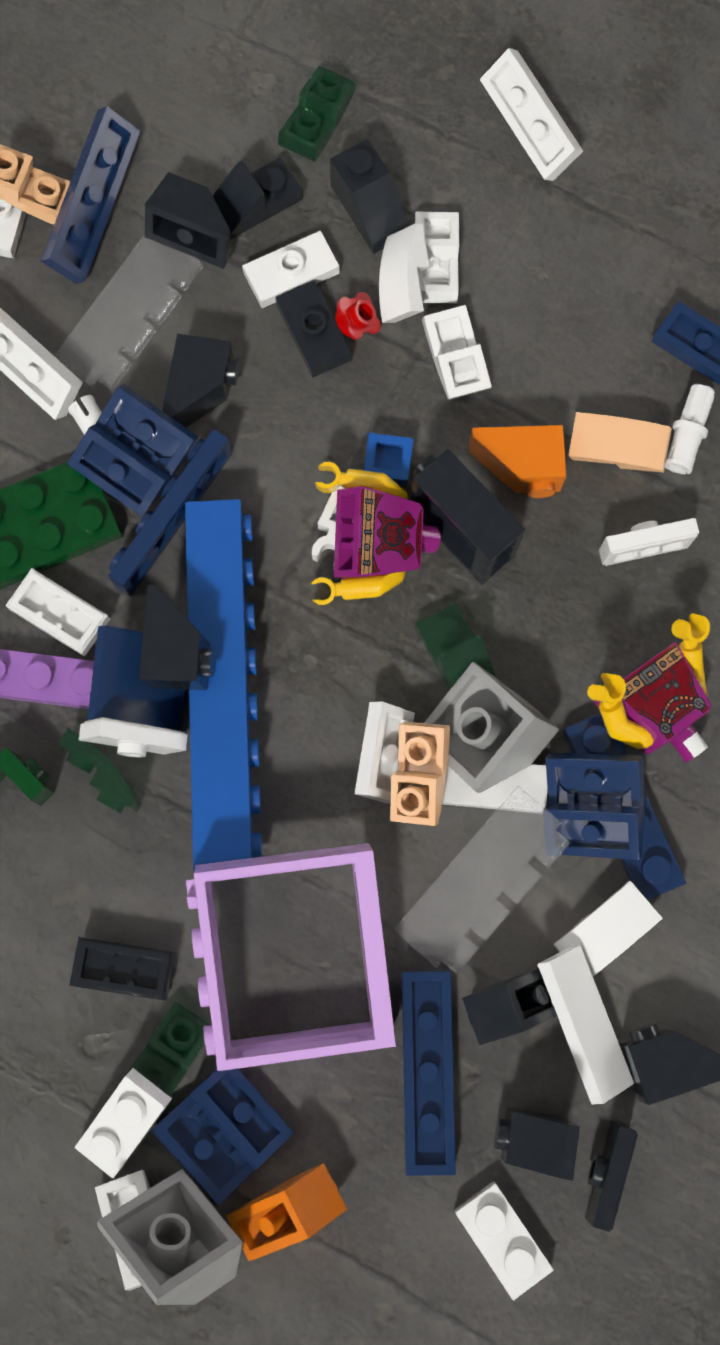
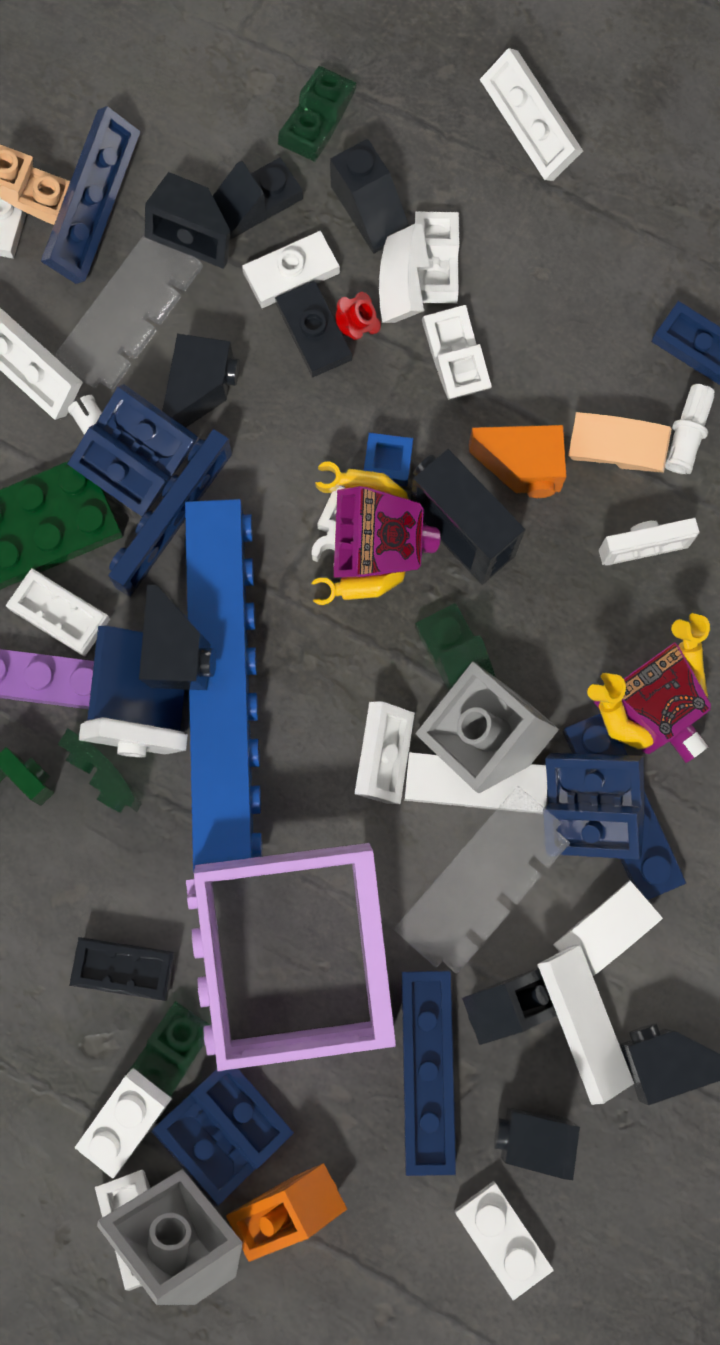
light nougat slope [390,722,450,826] -> none
black plate [585,1121,638,1232] -> none

